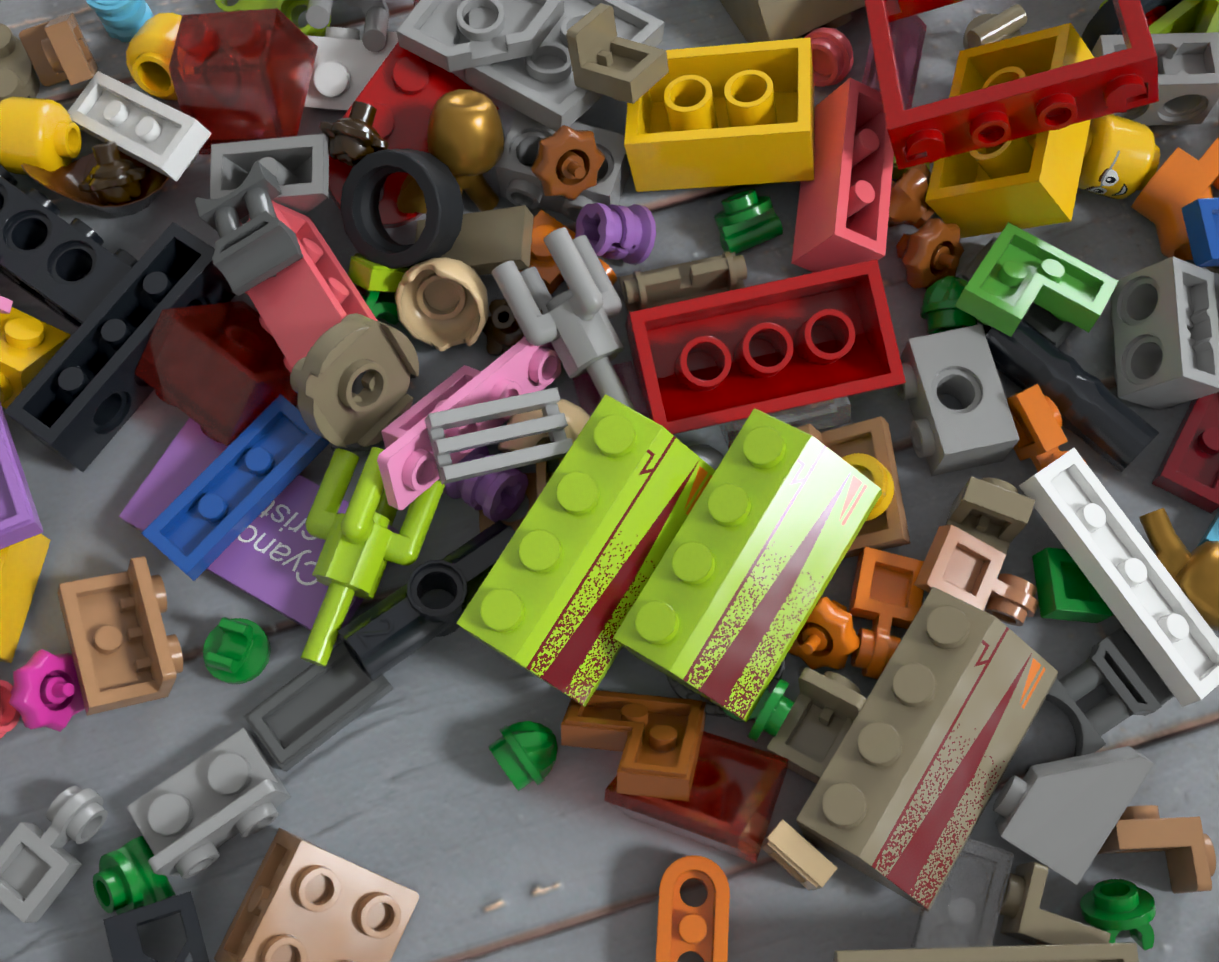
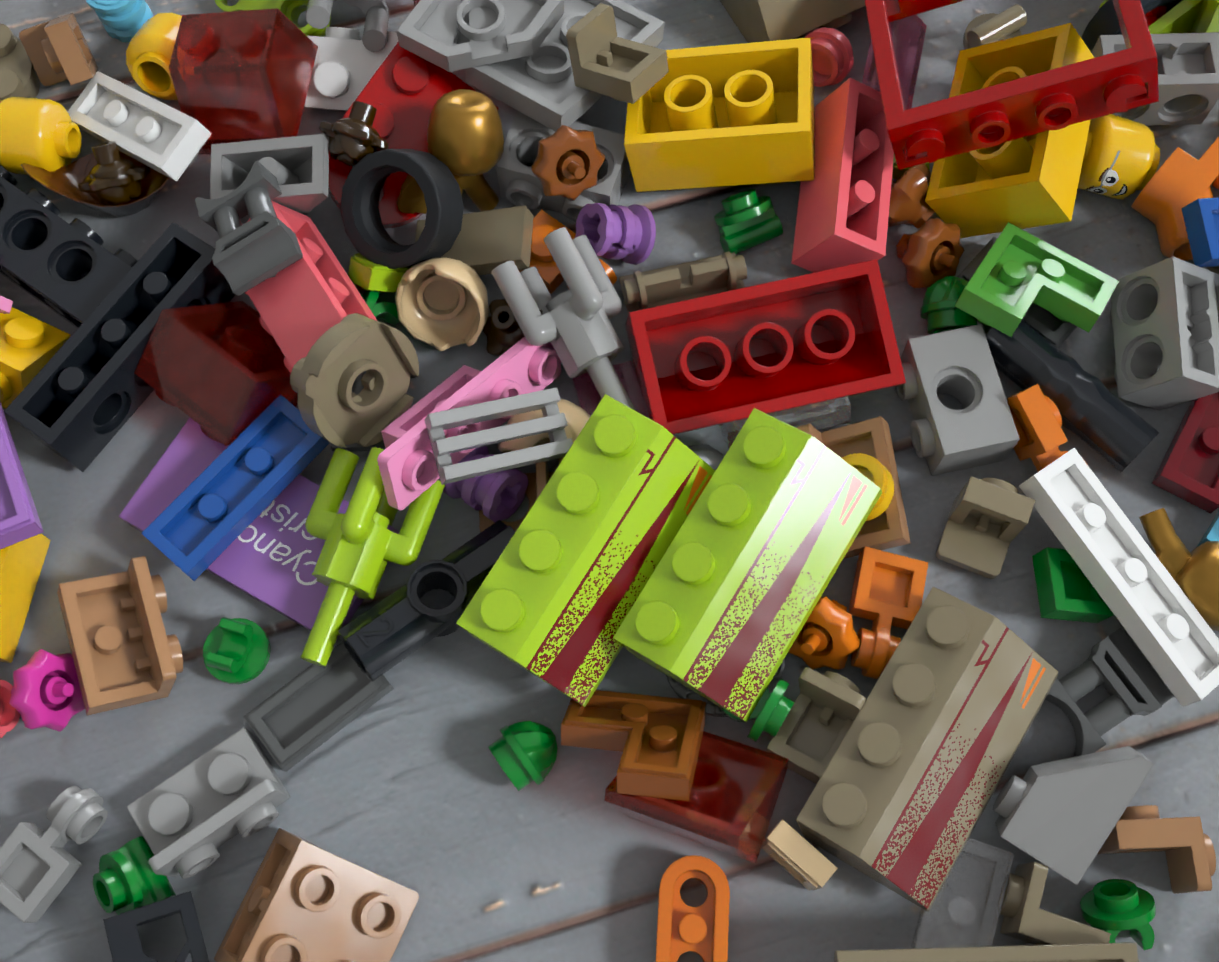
nougat plate [914,524,1039,626] -> none

